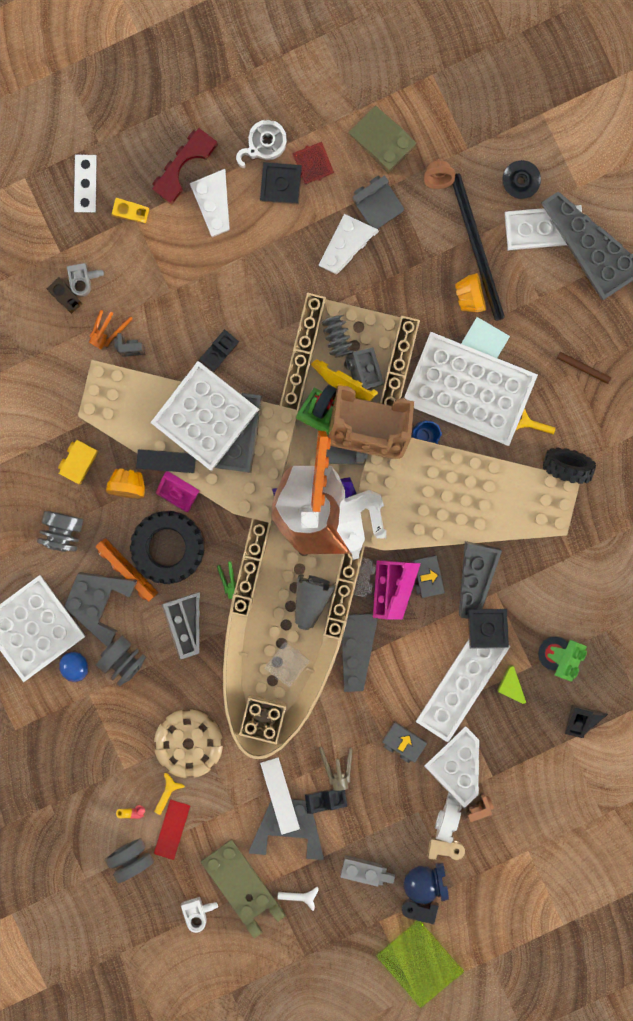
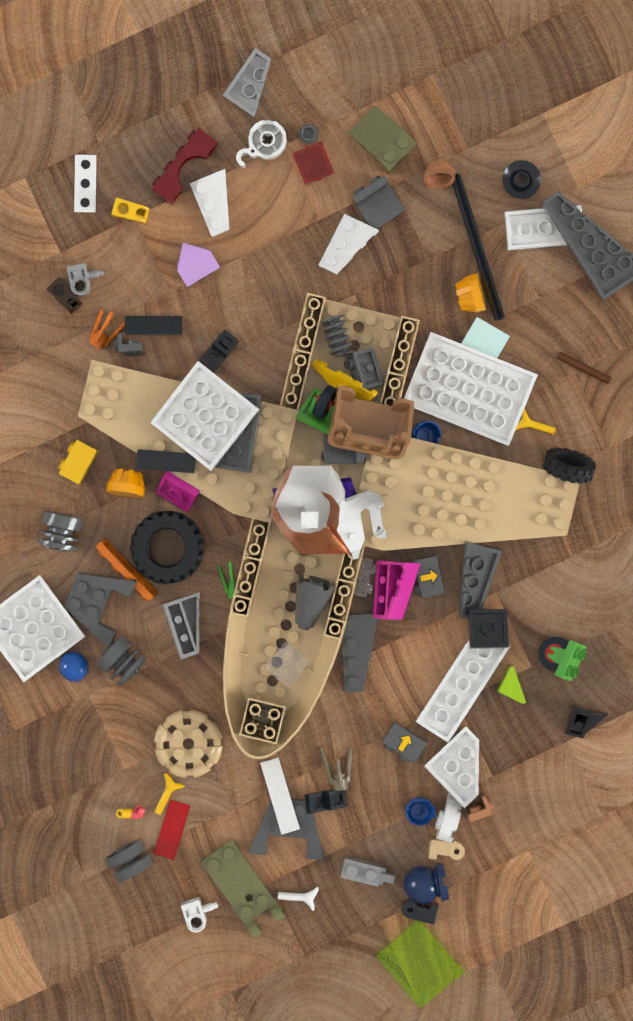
black plate [260,162,302,205] -> none
orange plate [311,431,331,512] -> none
none -> black slope [125,316,182,335]
none -> lavender slope [177,242,220,287]
none -> light grey wing [223,48,271,118]
none -> dark grey plate [299,124,318,144]
none -> blue hair [405,797,436,826]

